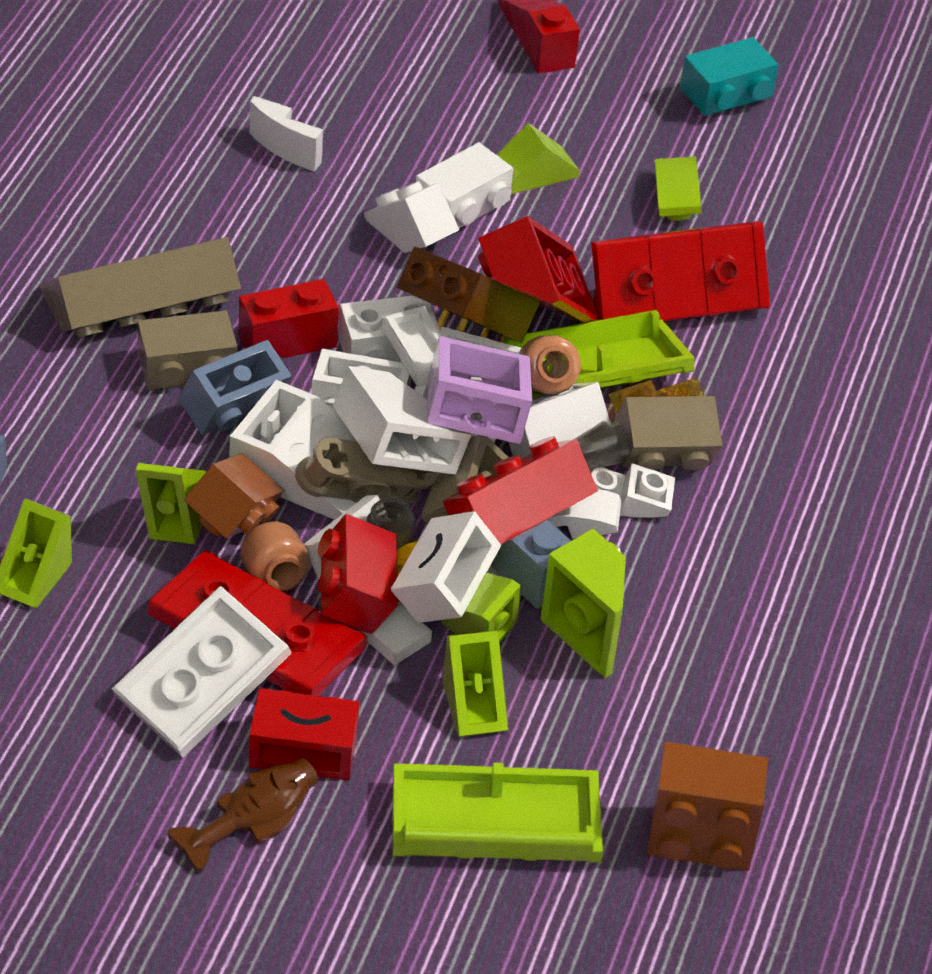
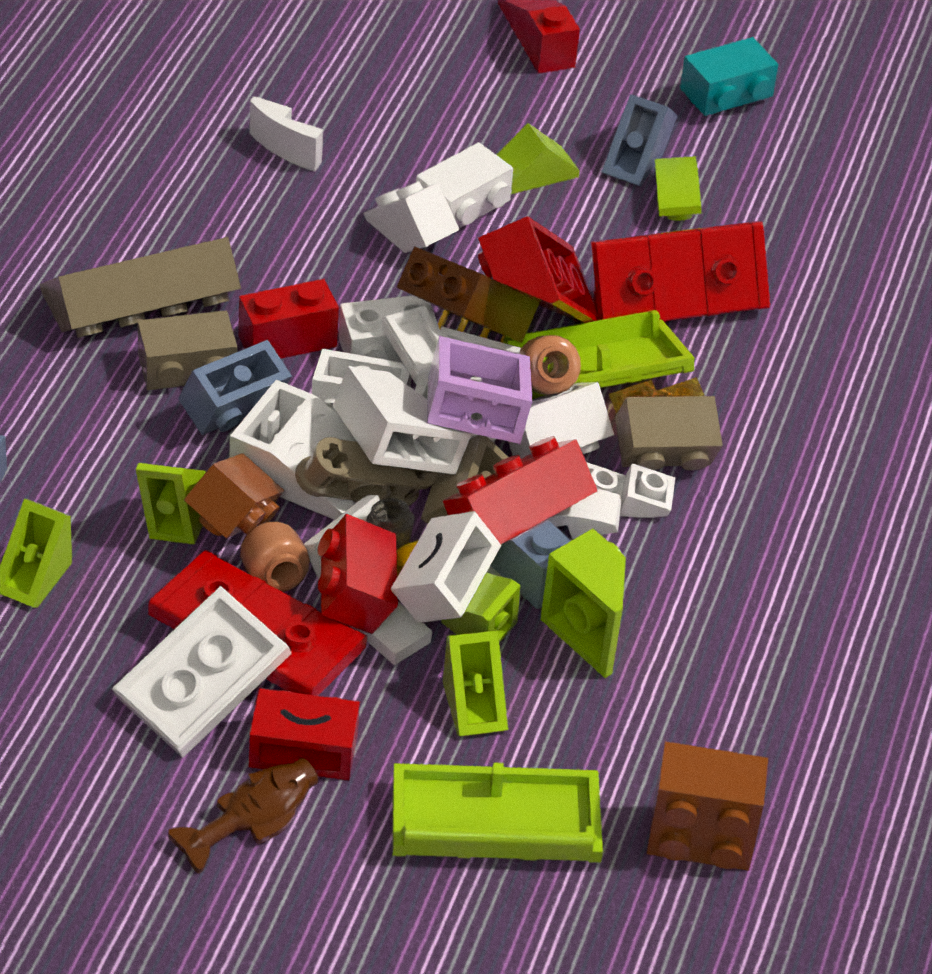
clear smoke cone [574,421,630,469] -> none
none -> sand blue slope [601,94,678,187]

